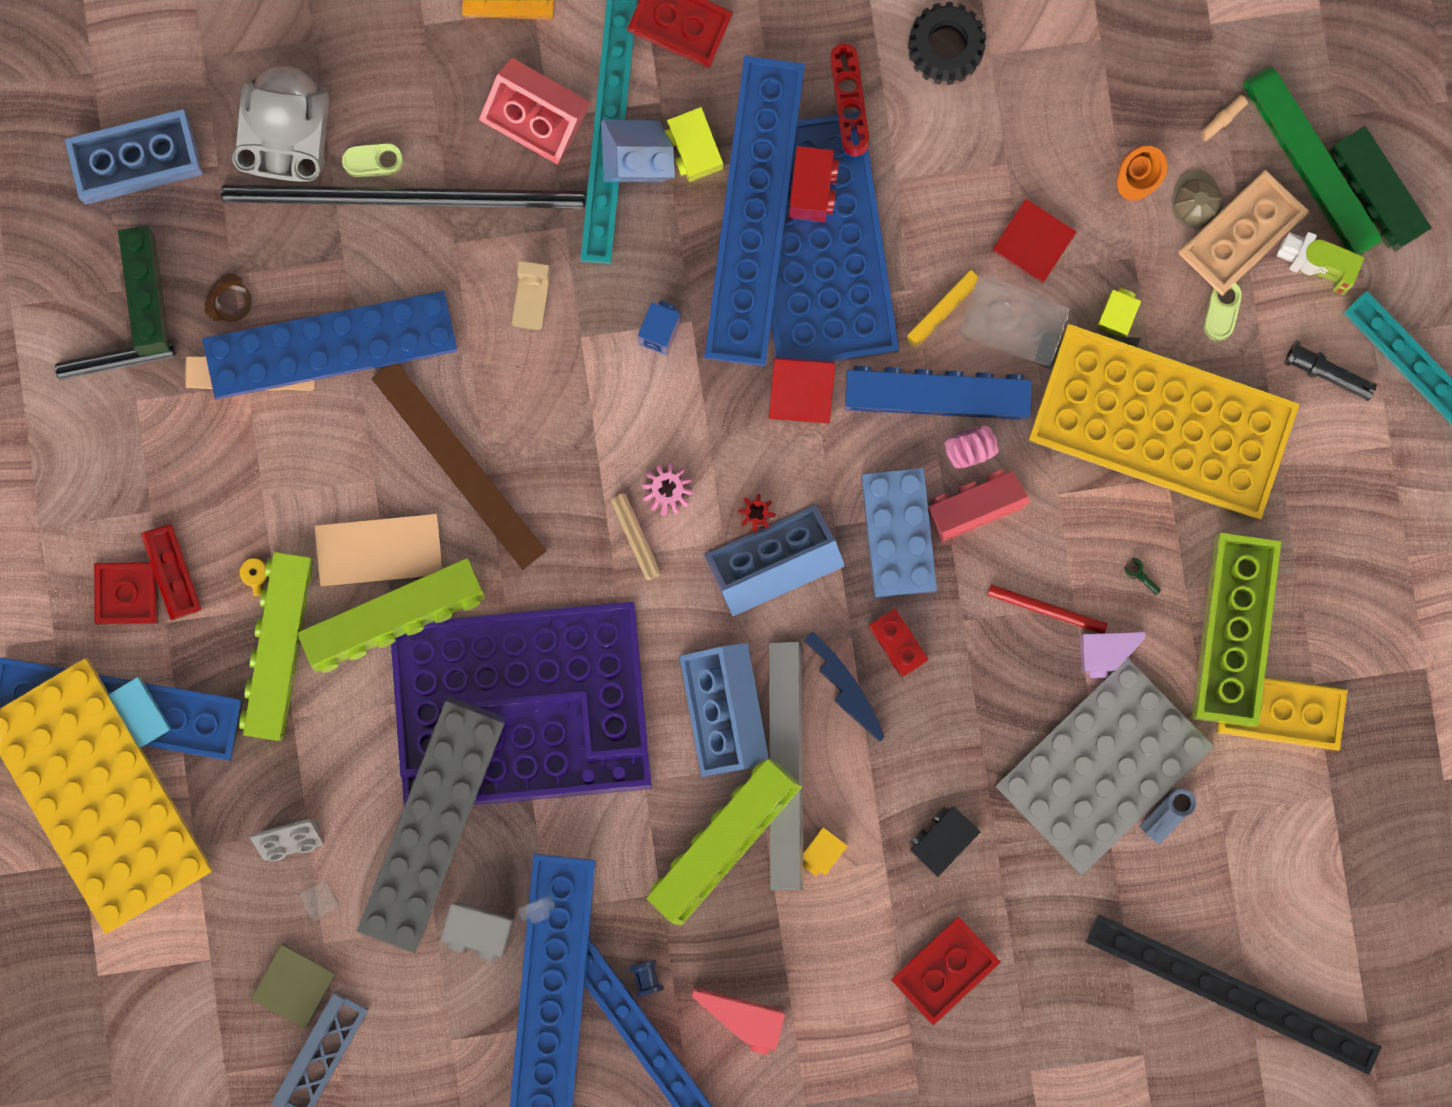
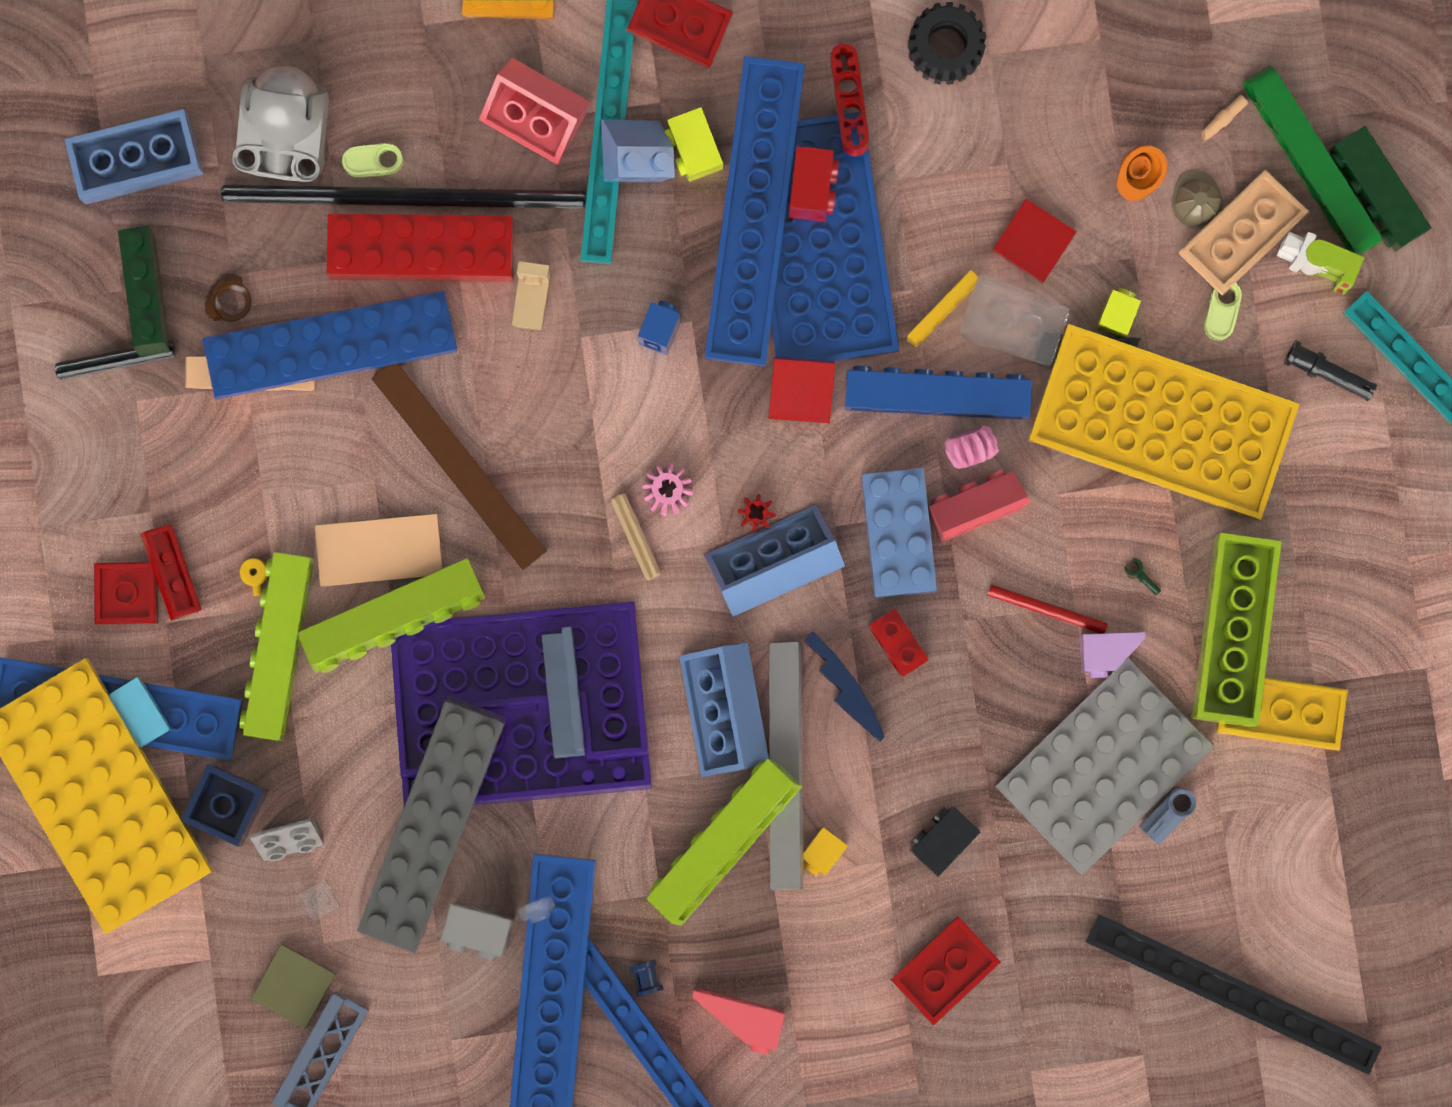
none -> dark blue brick [181,764,268,847]
none -> red brick [326,213,514,282]
none -> sand blue fence [542,627,586,758]

